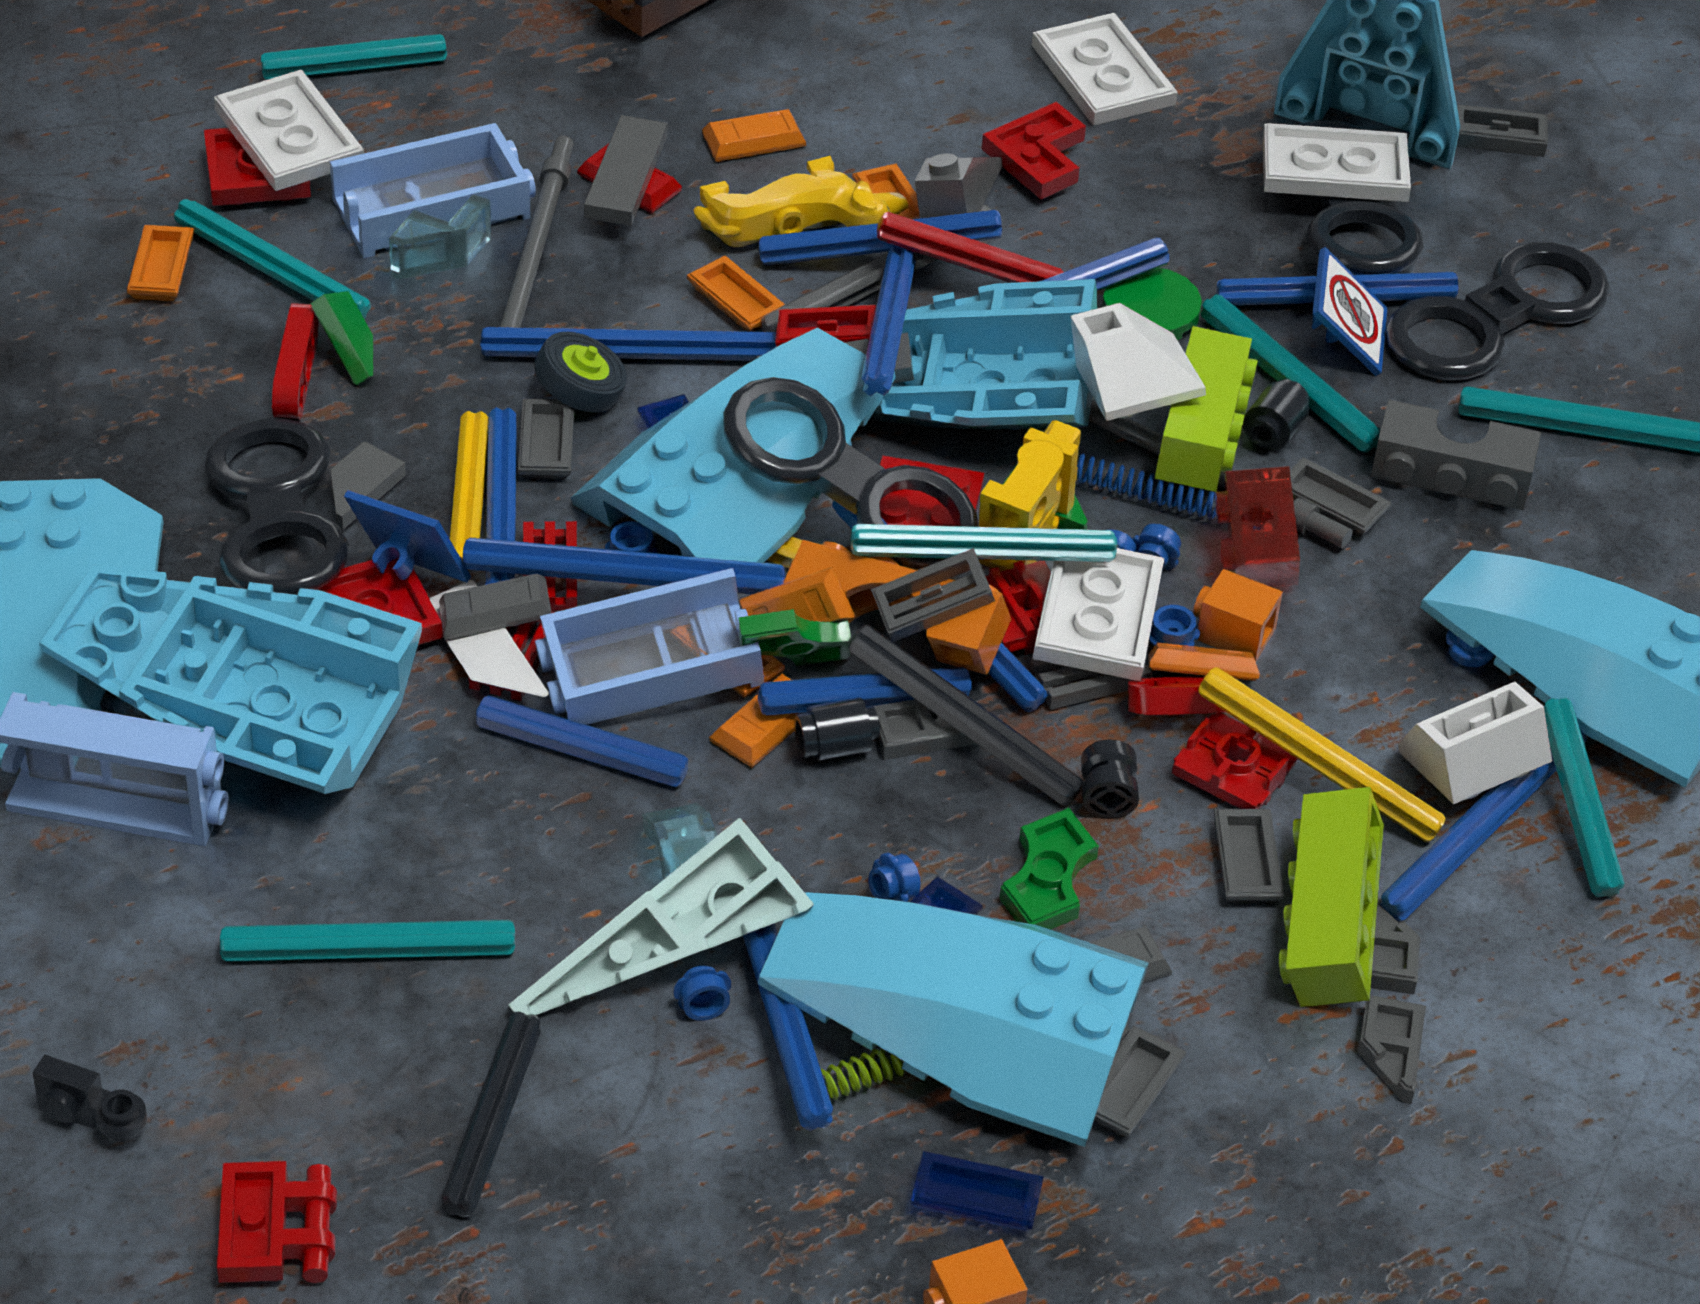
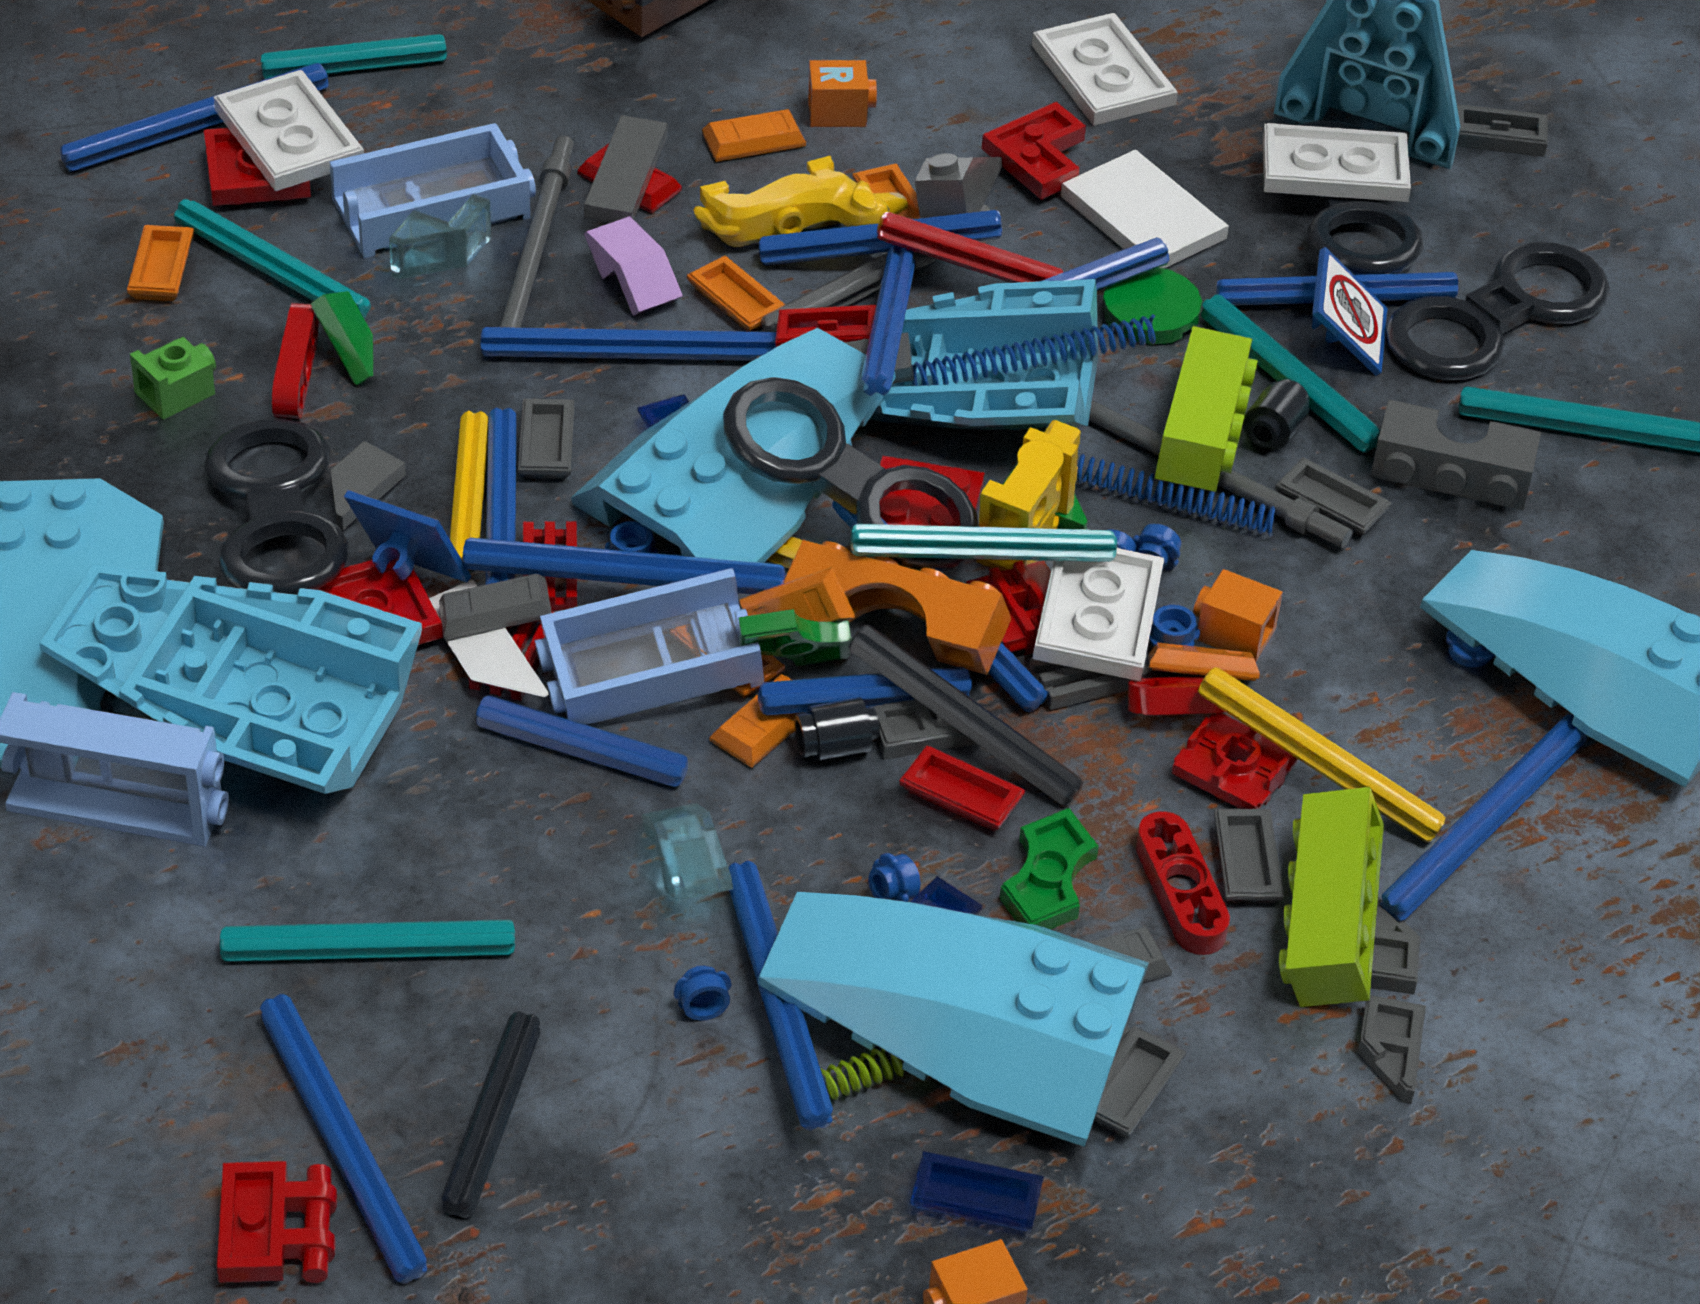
black plate [32,1054,147,1142] -> none
light aqua wedge [509,818,814,1015] -> none
black wheel [534,332,627,412] -> none
dark grey tile [871,548,995,642] -> none
white slope [1070,303,1206,421] -> none
black wheel [1081,739,1140,819] -> none
clear red brick [1215,466,1300,587] -> none
white slope [1398,682,1552,804] -> none
teal axle [1544,698,1625,897] -> none
none -> blue axle [60,63,329,172]
none -> bright green brick [130,337,216,420]
none -> blue axle [260,994,427,1284]
none -> lavender slope [584,216,683,316]
none -> orange brick [808,60,877,127]
none -> red tile [899,745,1025,832]
none -> blue piece [912,314,1156,386]
none -> white tile [1061,149,1229,269]
none -> red beam [1136,811,1230,955]

